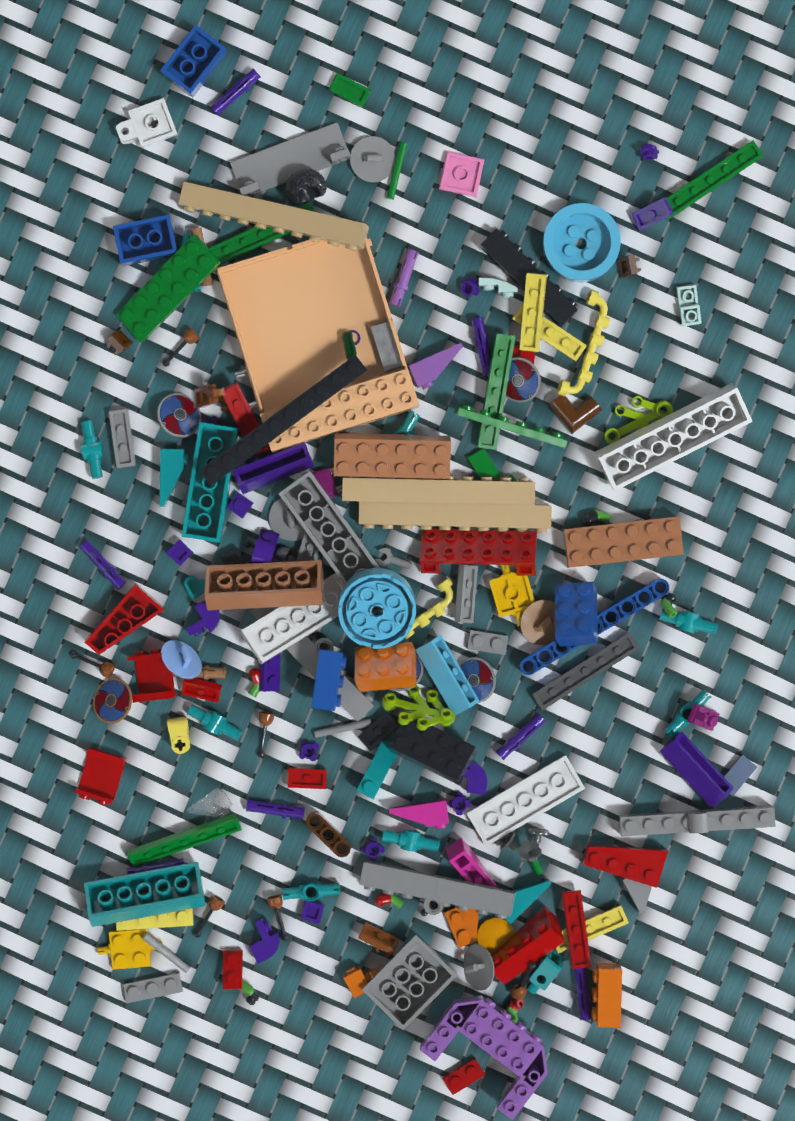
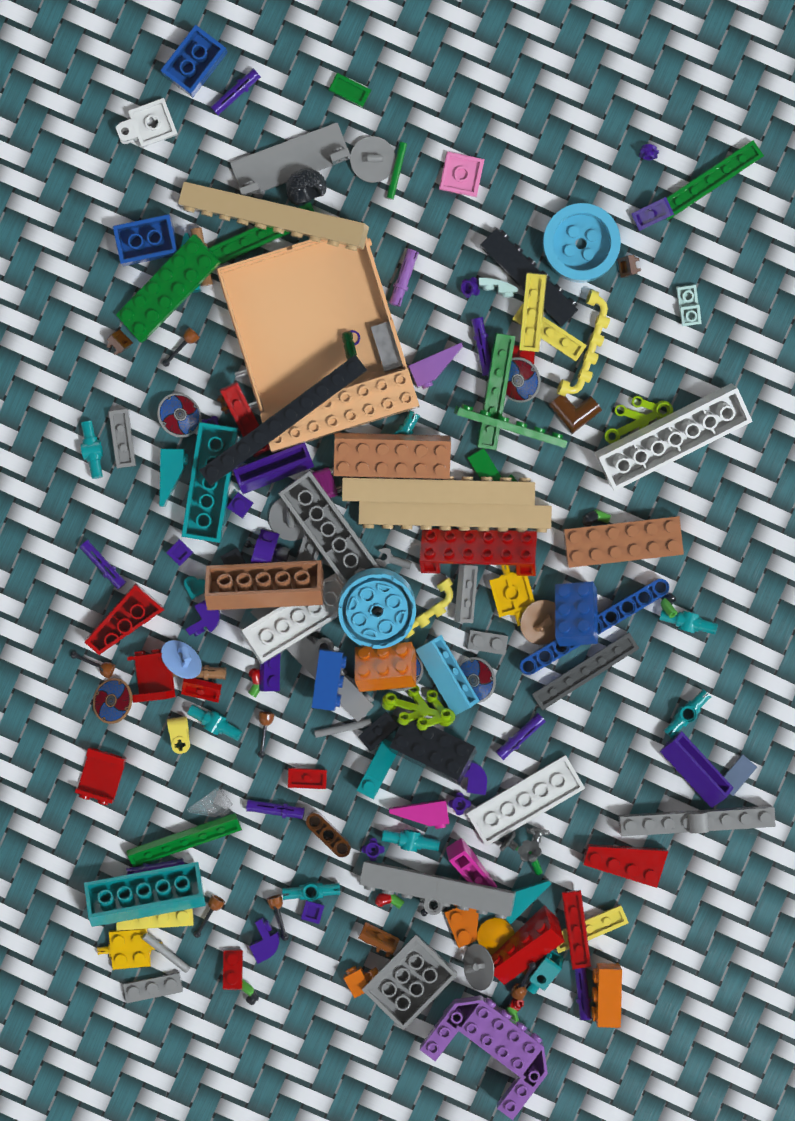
dark orange hinge [194,384,225,408] -> none
dark purple plate [299,740,319,761] -> none
red plate [443,1058,485,1095] -> none
light grey slope [621,877,652,914] -> none
magenta plate [687,703,720,731] -> none

